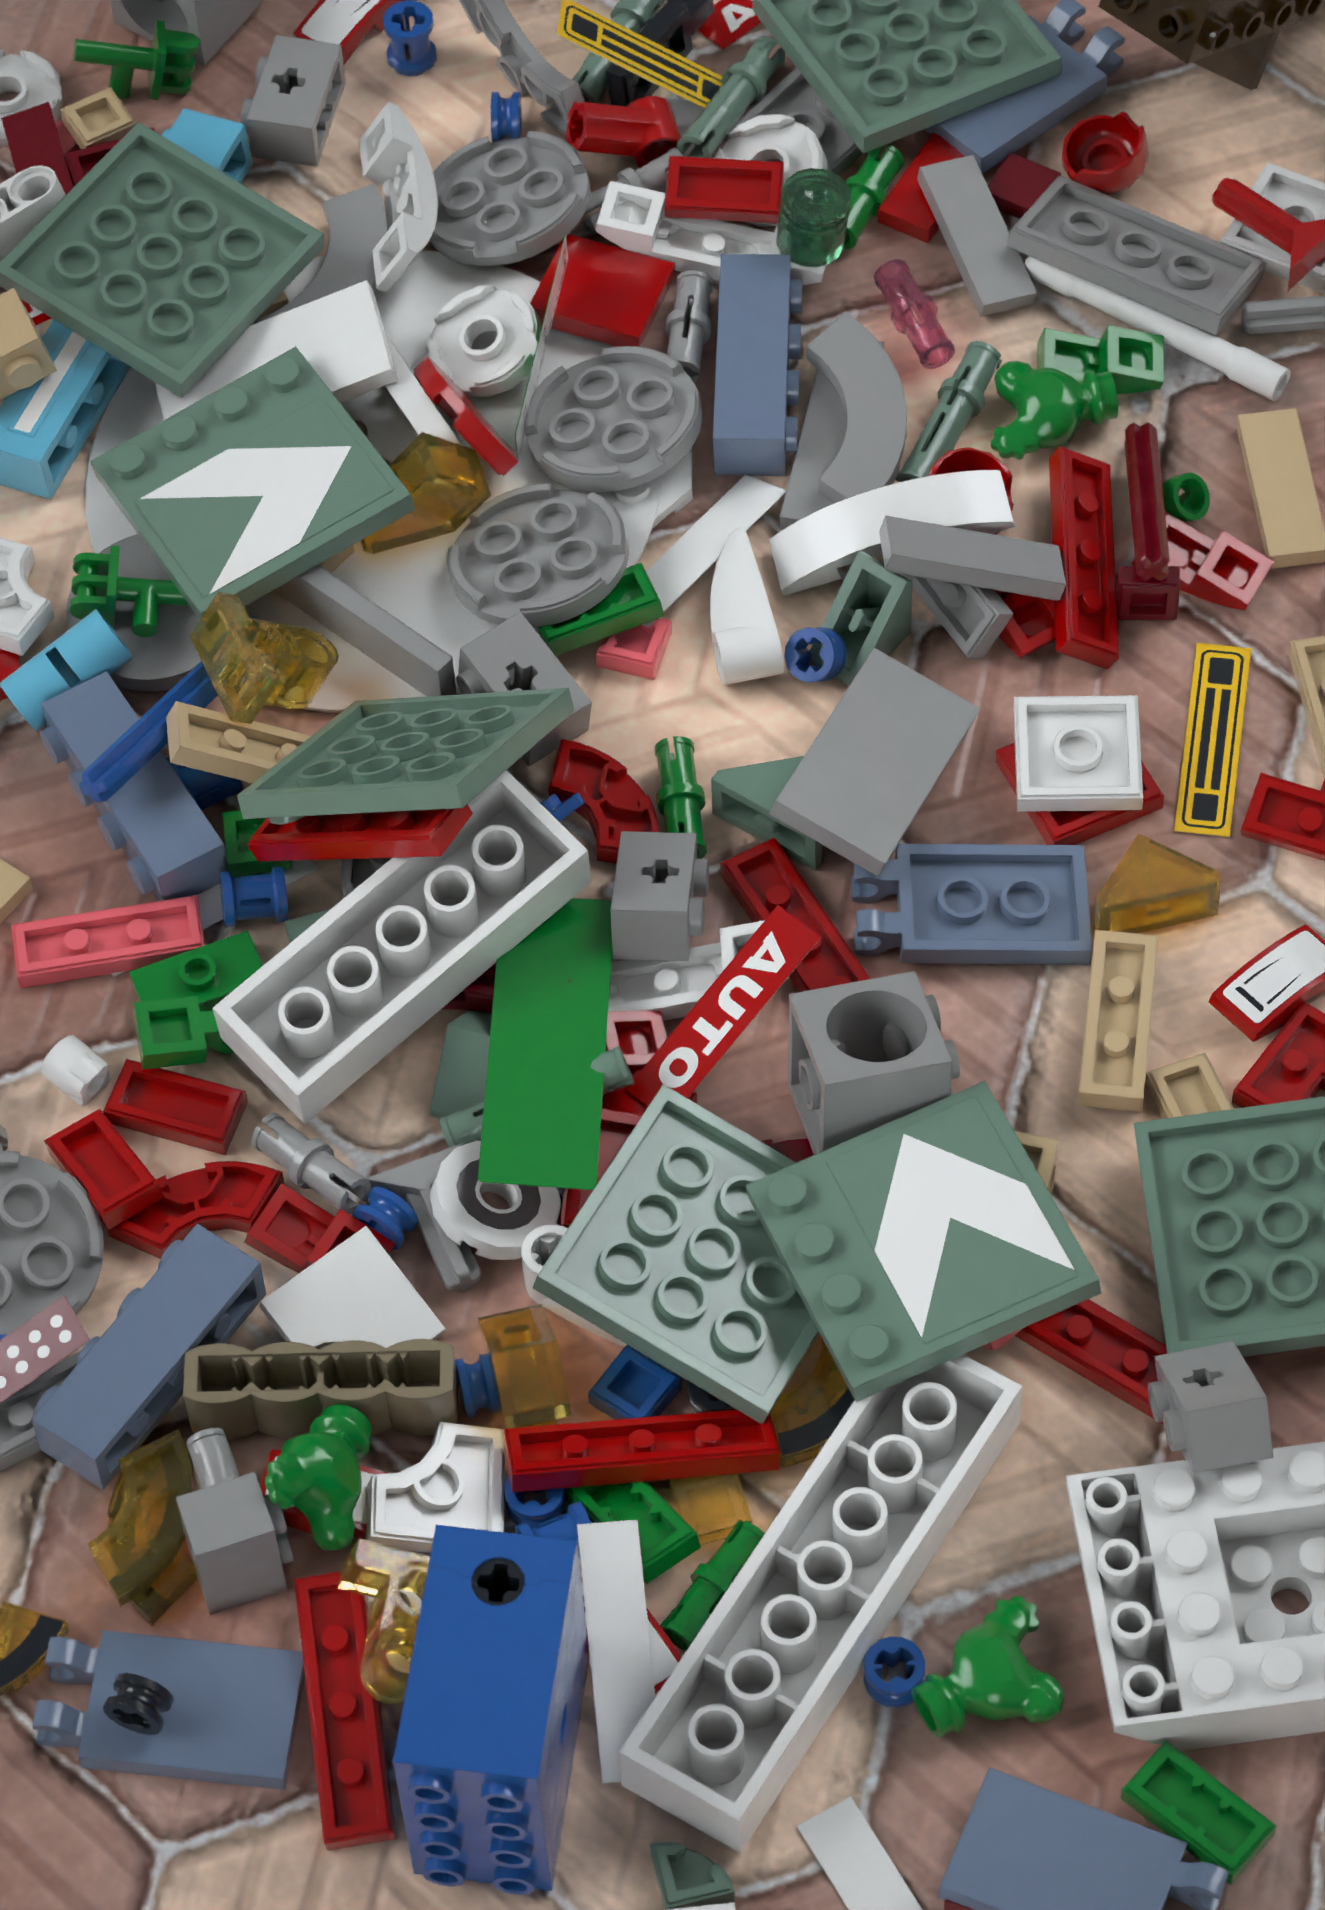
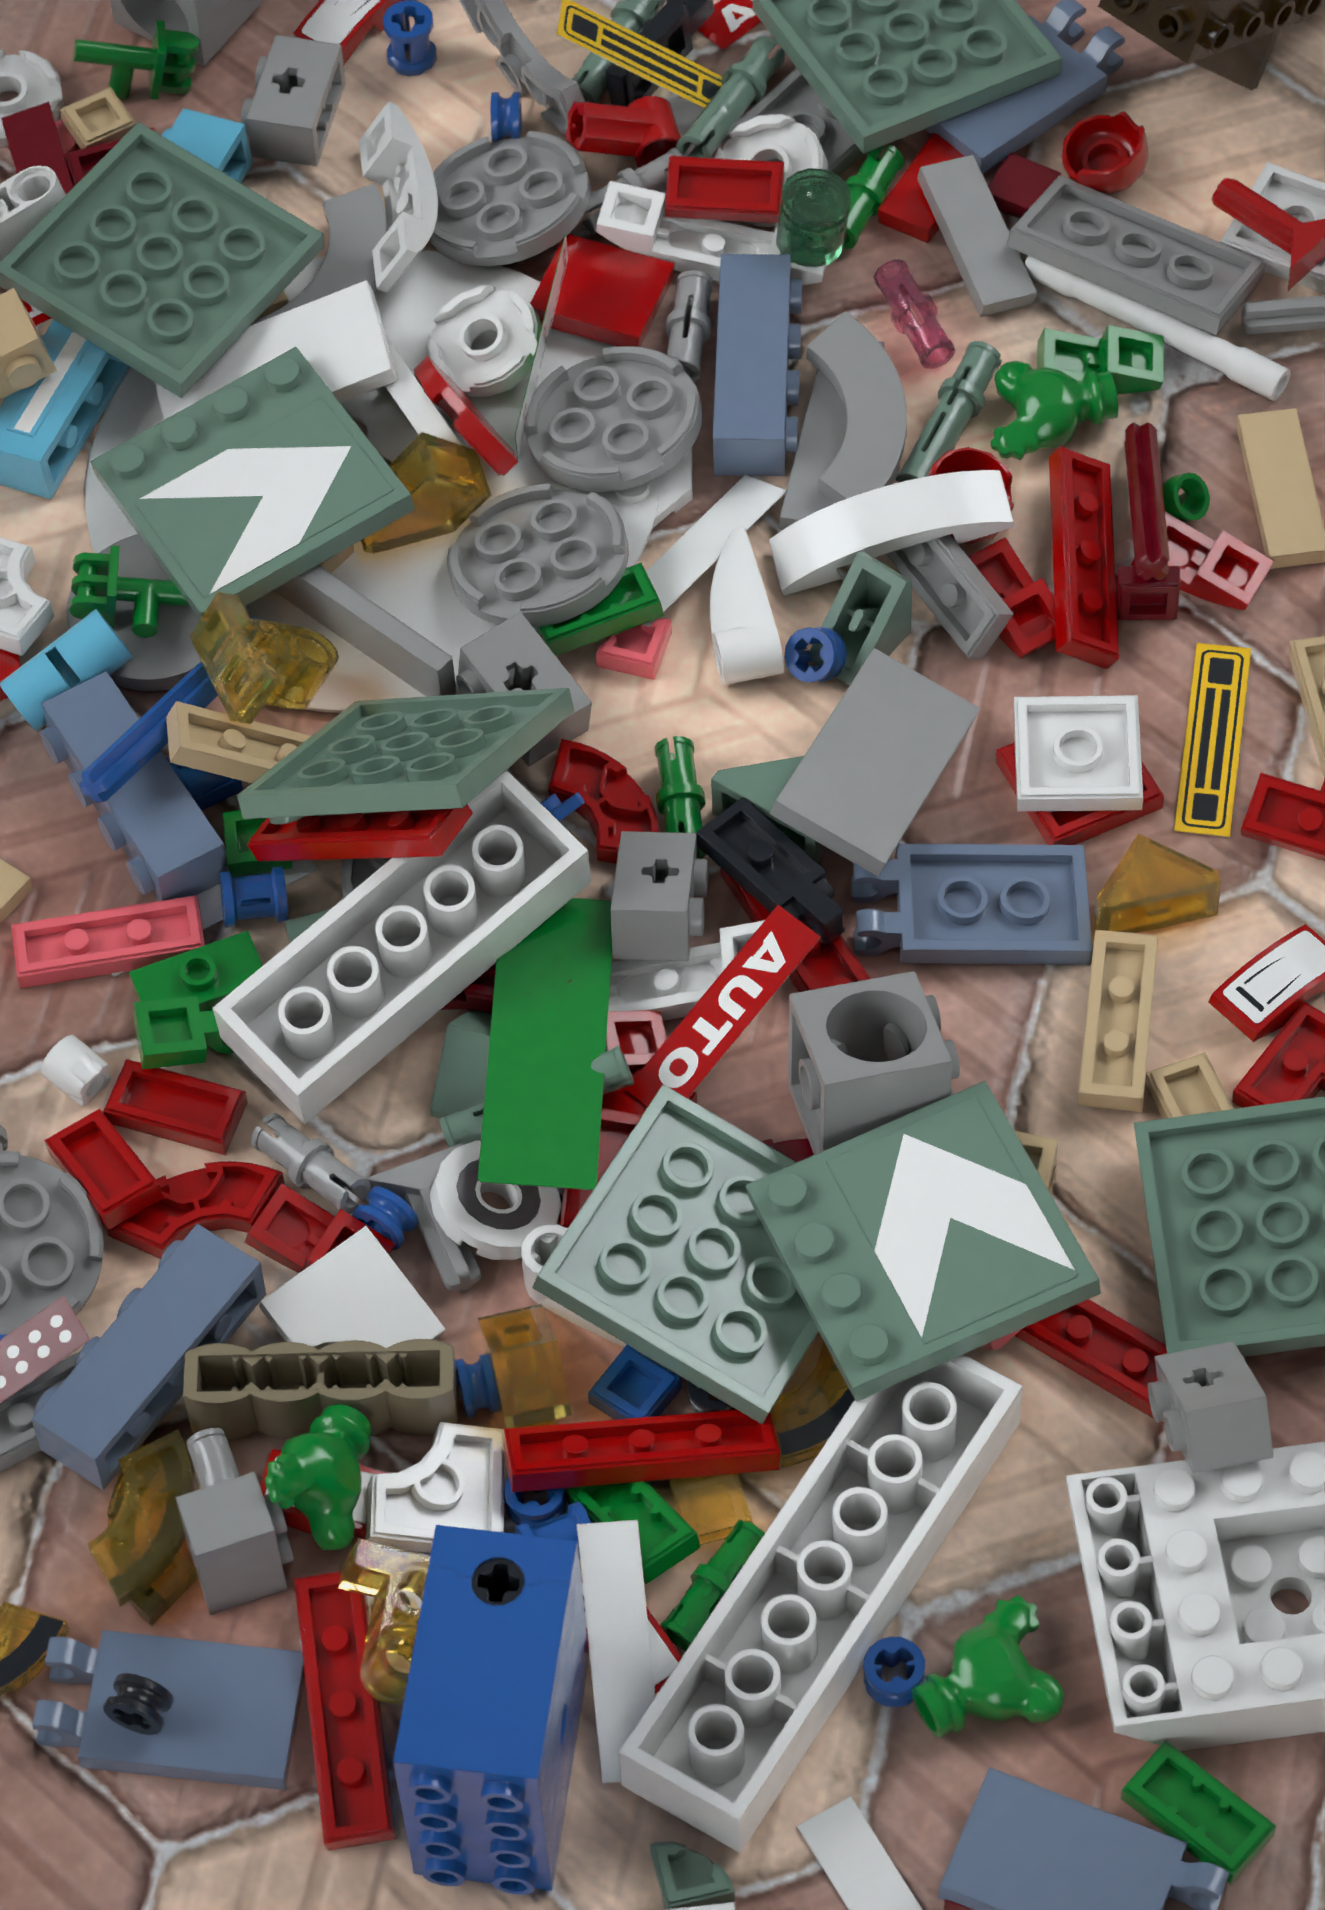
light grey tile [879,515,1066,600] -> none
none -> black hinge [695,798,845,946]

